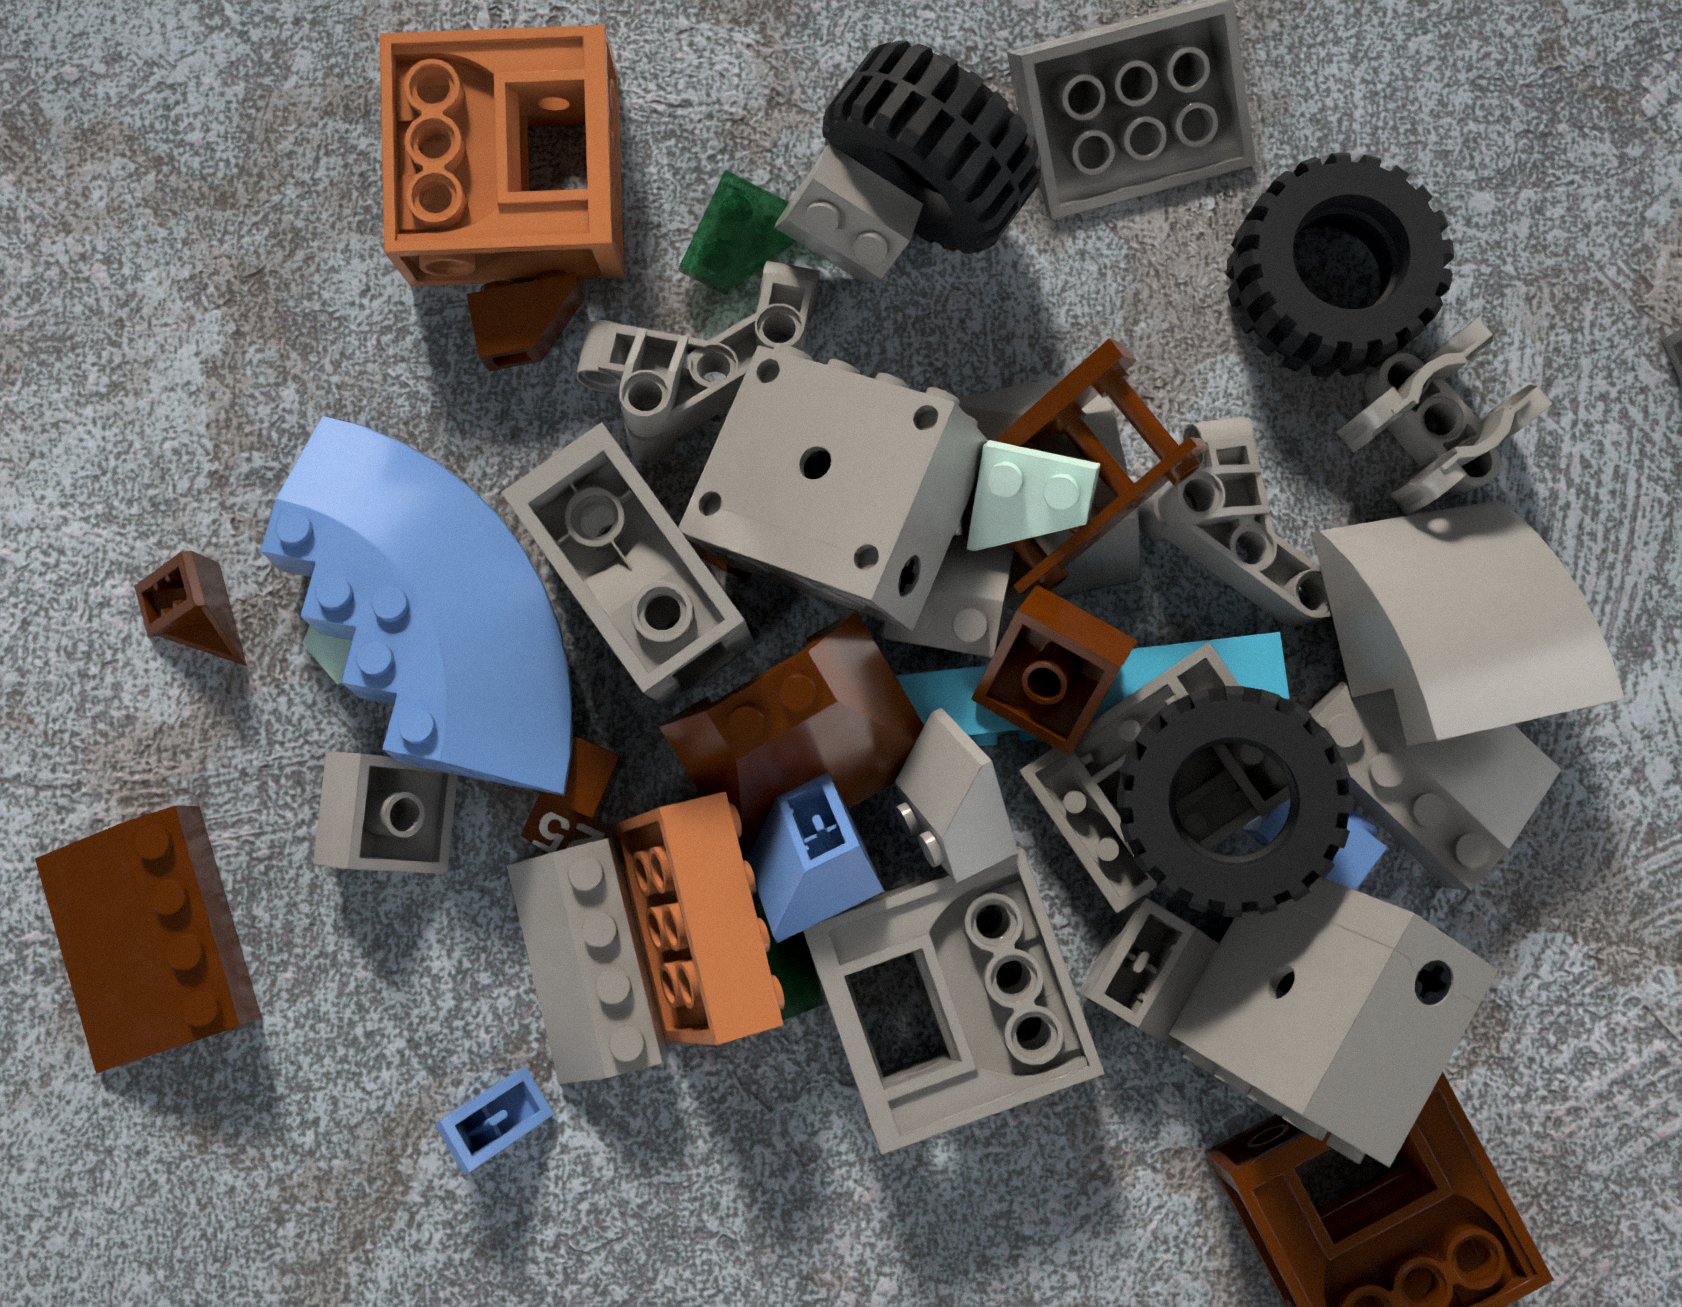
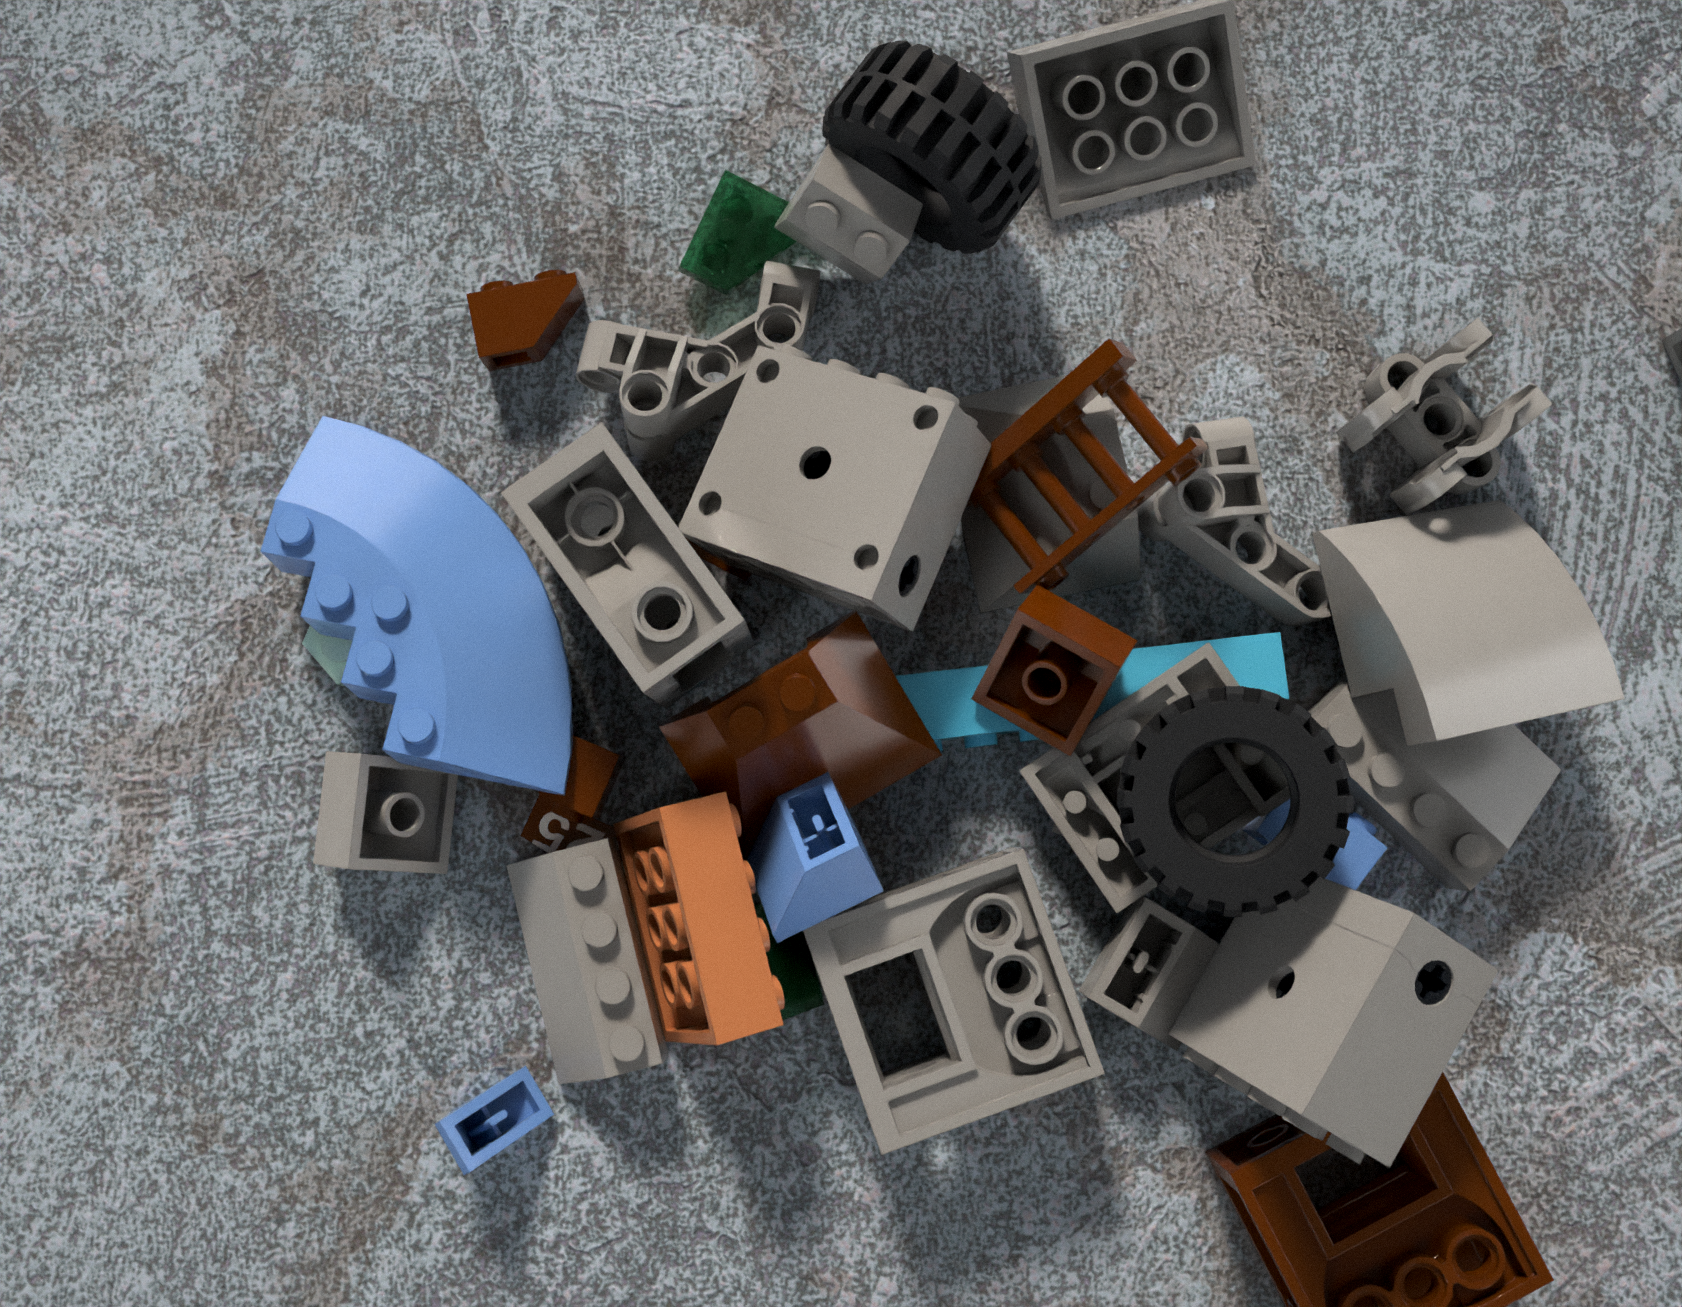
reddish brown slope [35,806,262,1074] -> none
reddish brown slope [134,551,247,666] -> none
nougat piece [380,25,625,287] -> none
light grey slope [882,535,1015,657] -> none
light grey slope [895,708,1018,883] -> none
light aqua wing [967,440,1100,551] -> none
black tyre [1226,153,1454,378] -> none

